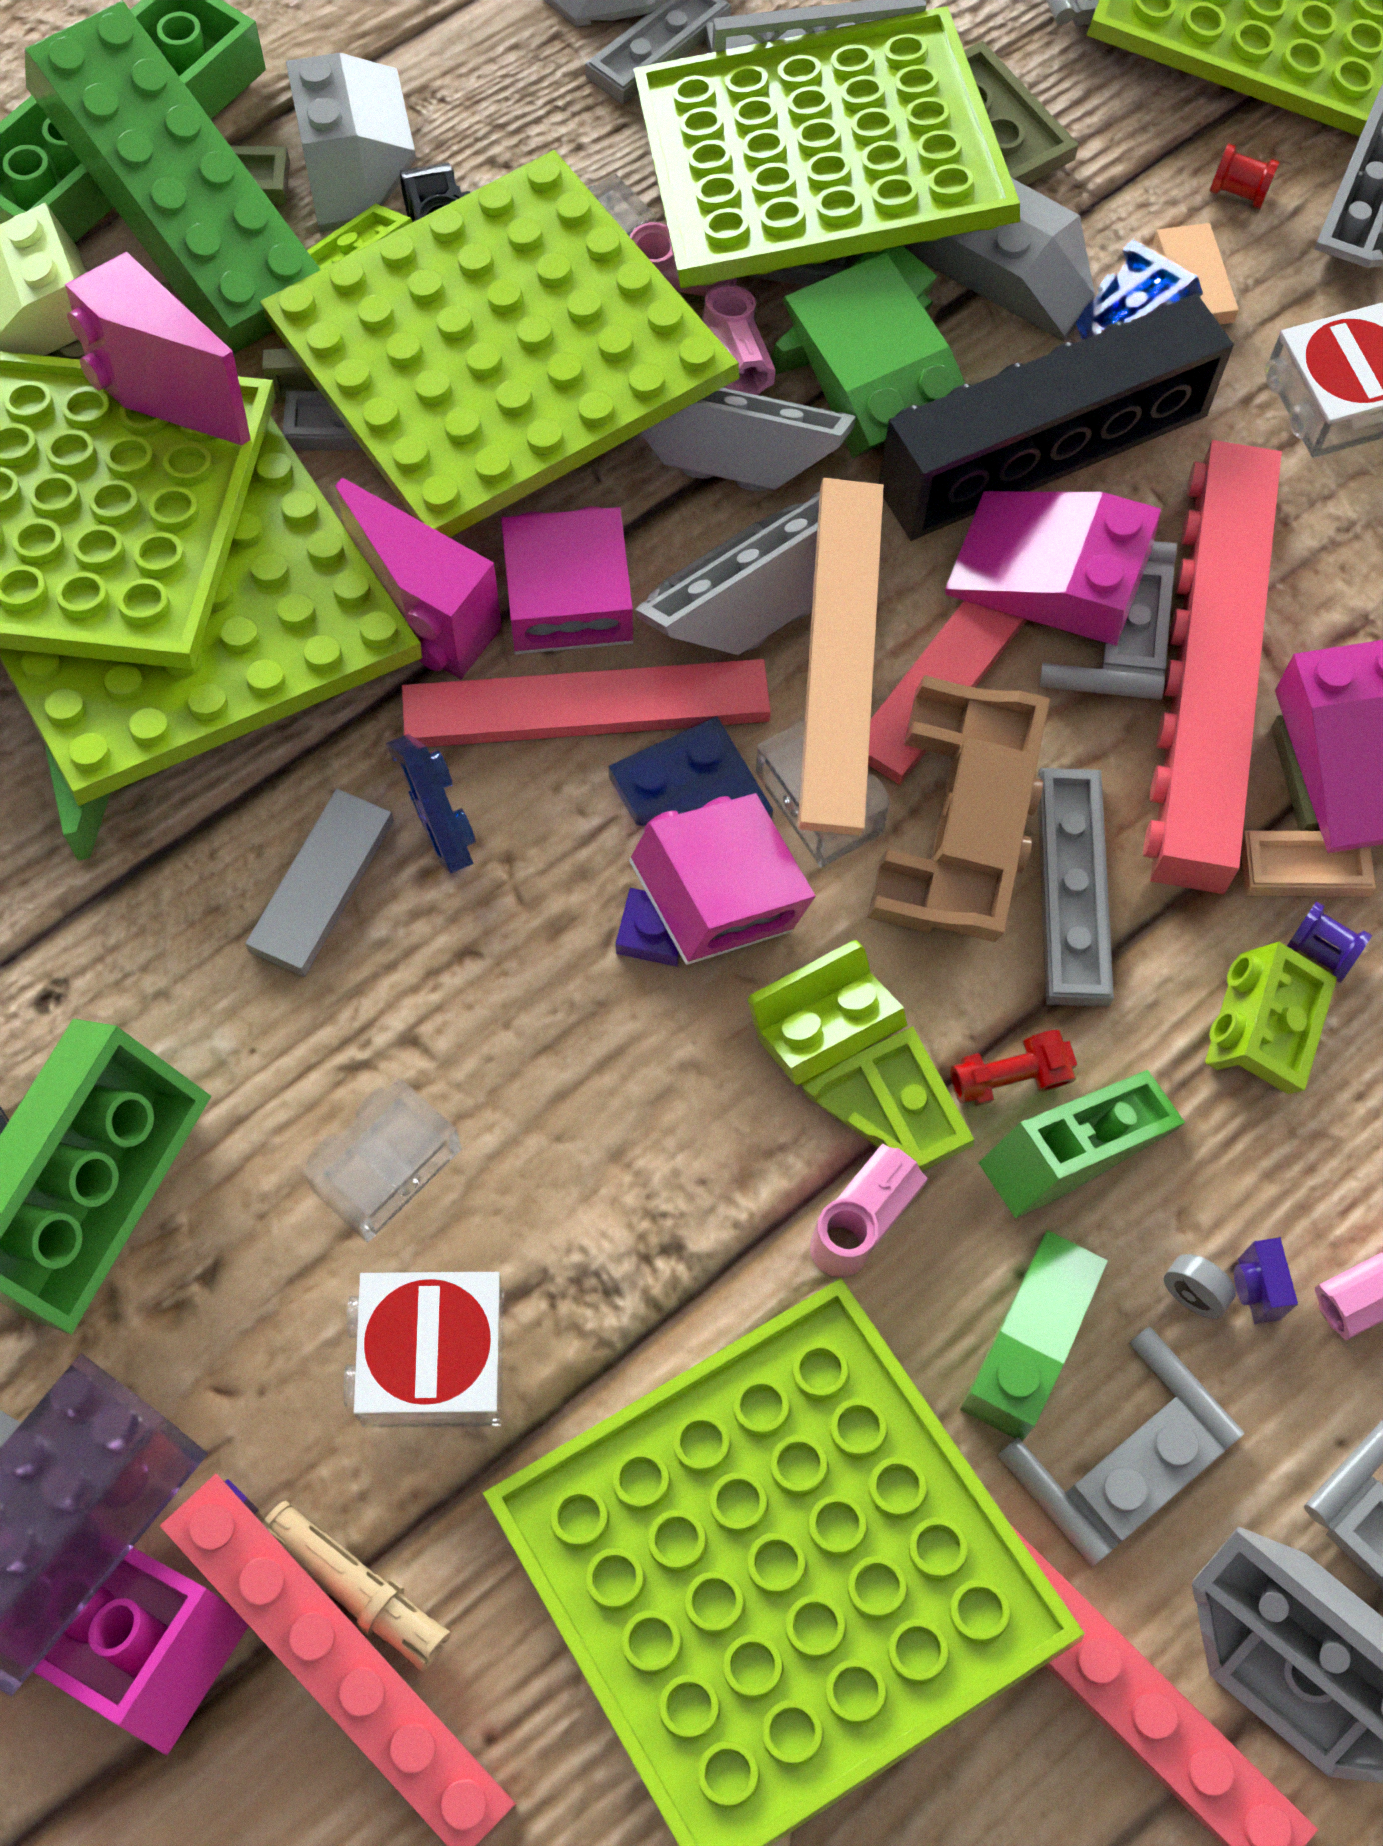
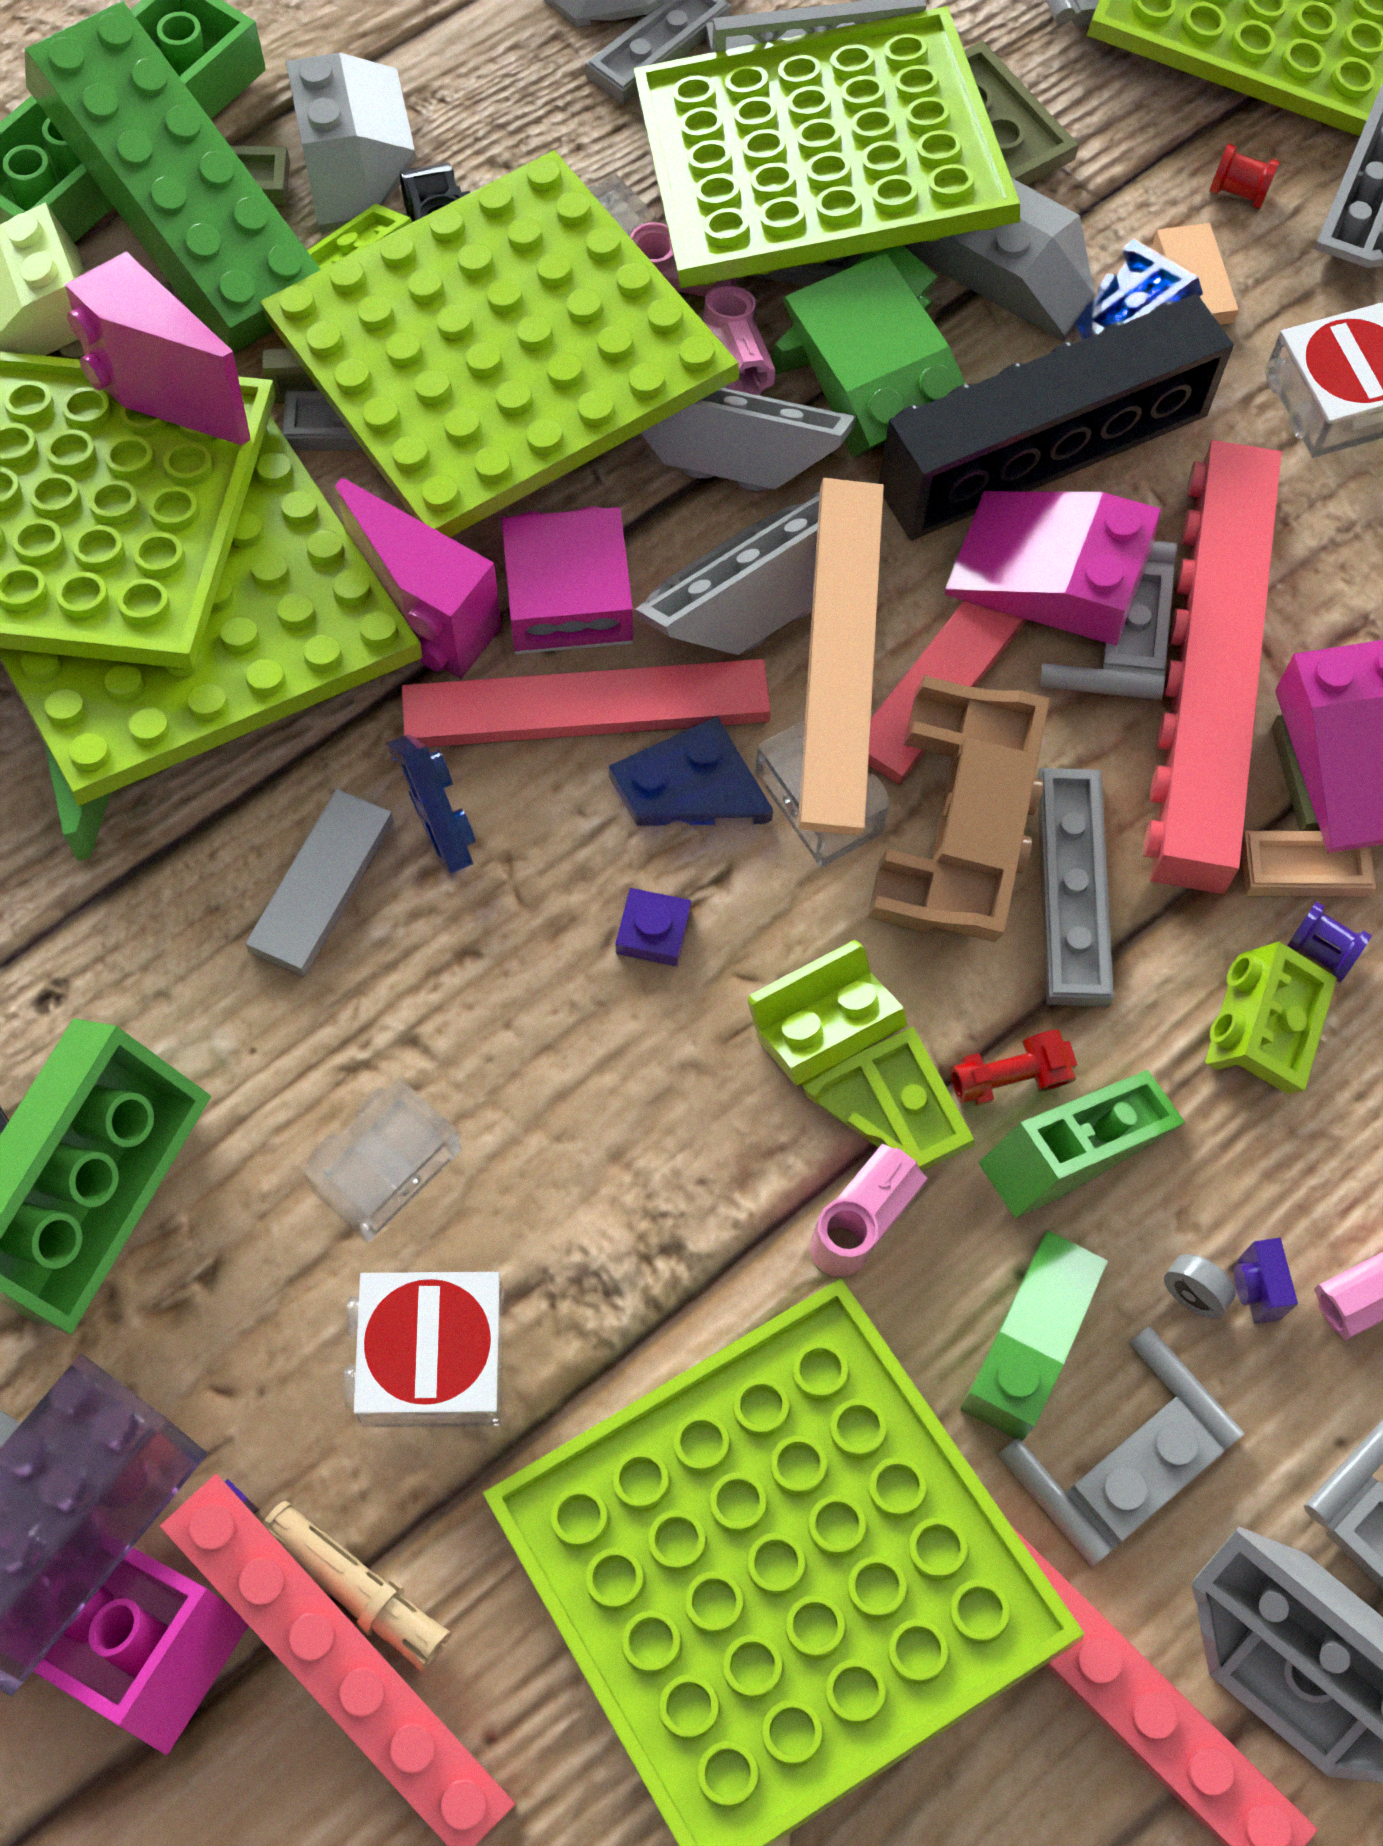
piece [629,793,816,965] -> none

